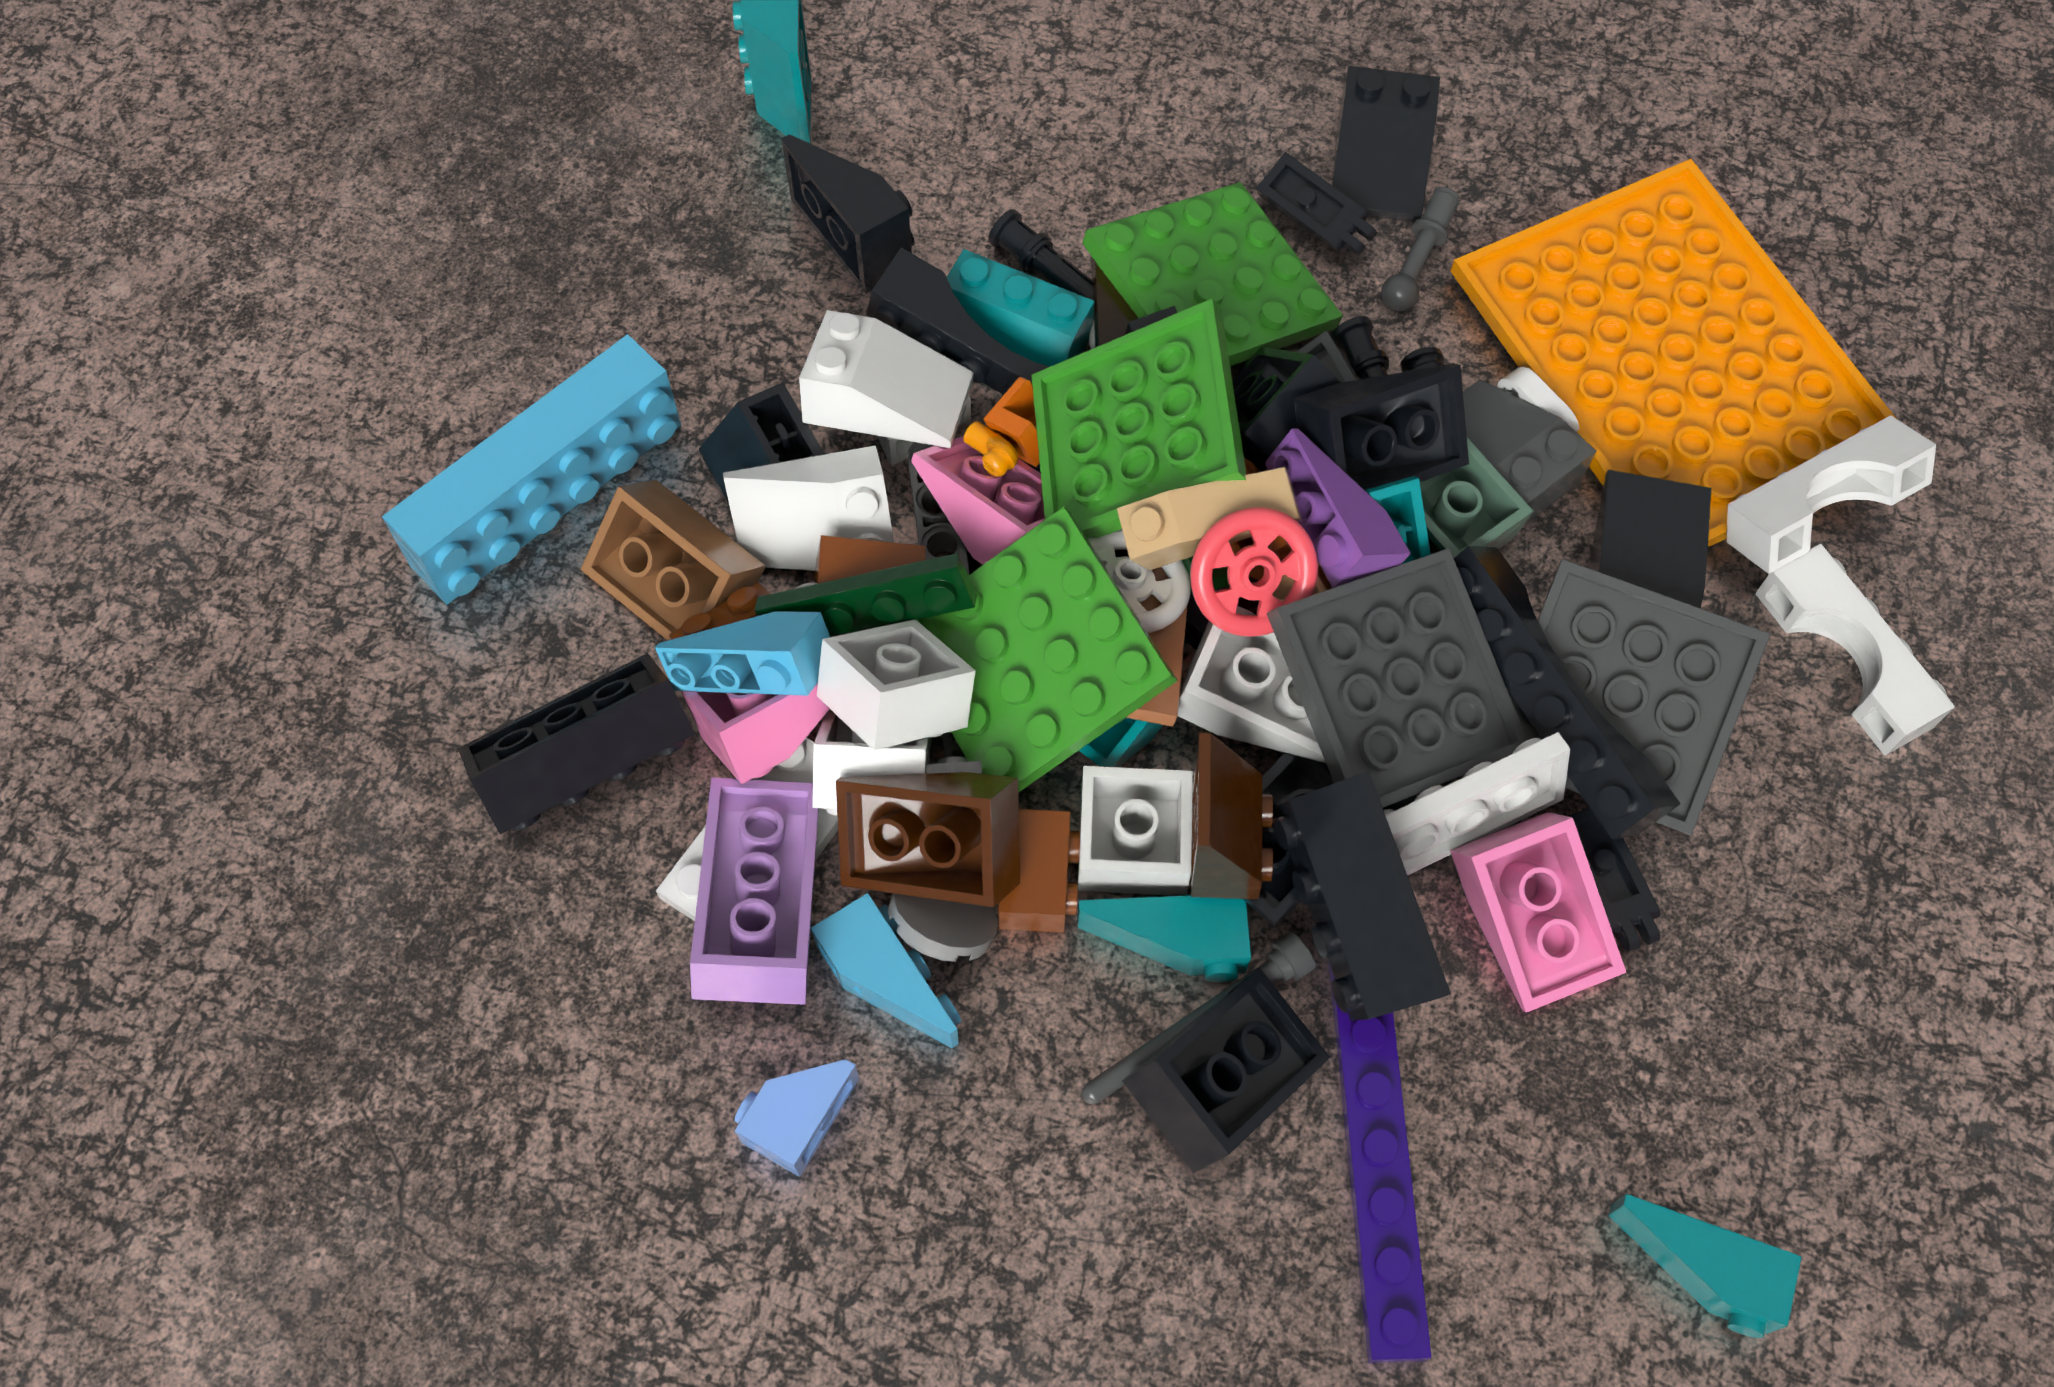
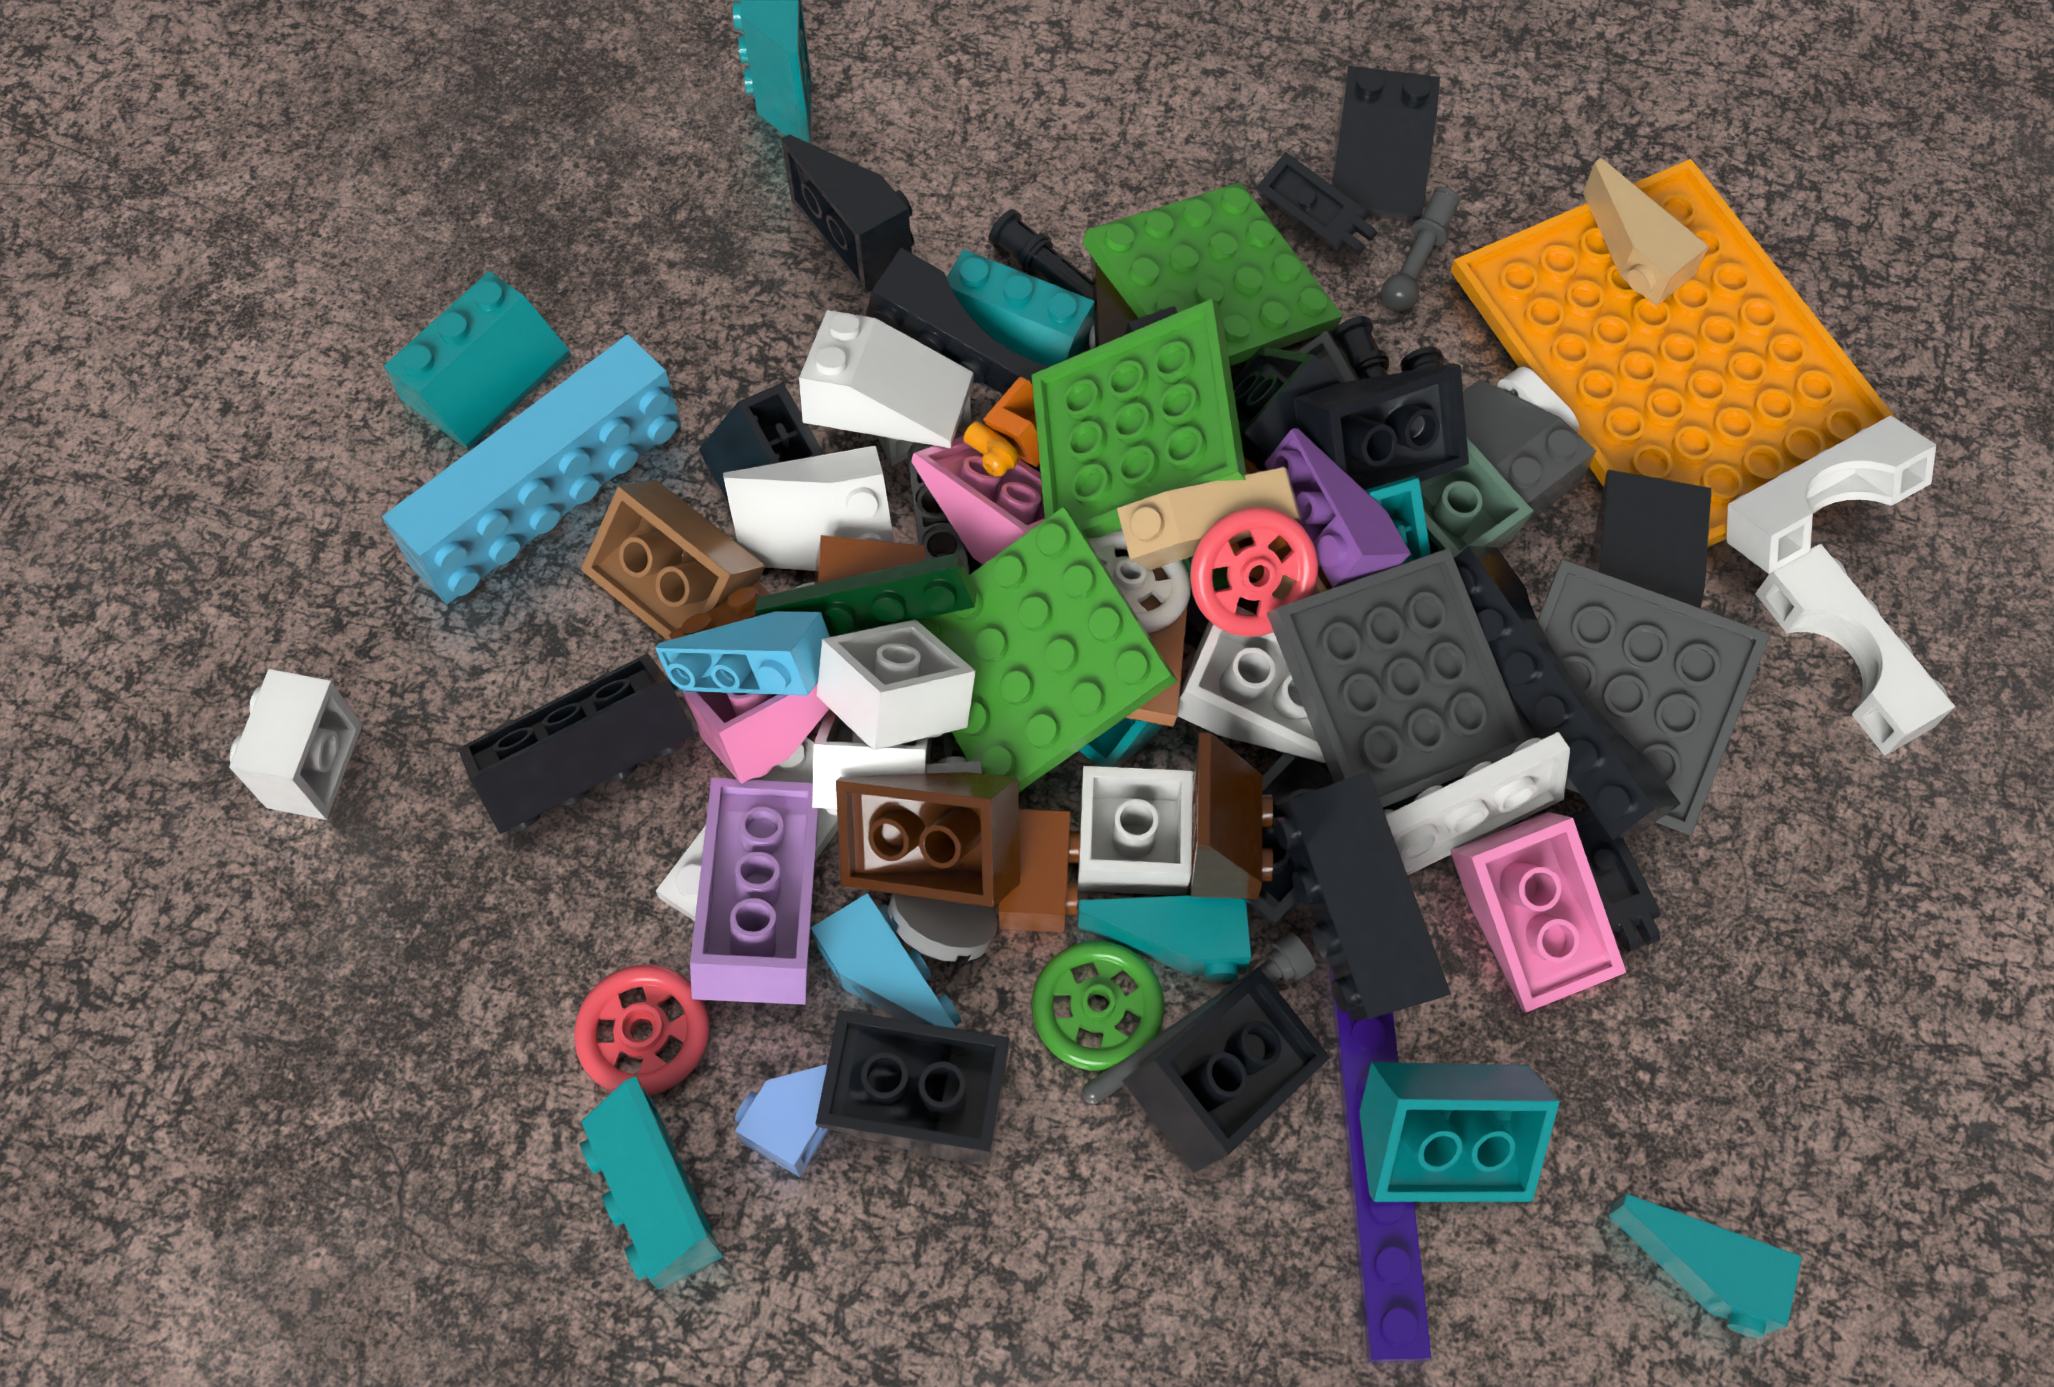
none -> white brick [229,669,363,820]
none -> teal slope [384,271,571,451]
none -> coral plate [574,964,709,1096]
none -> teal slope [579,1075,723,1290]
none -> black slope [815,1010,1009,1167]
none -> bright green plate [1031,941,1165,1071]
none -> teal slope [1359,1062,1560,1202]
none -> tan slope [1583,158,1709,306]

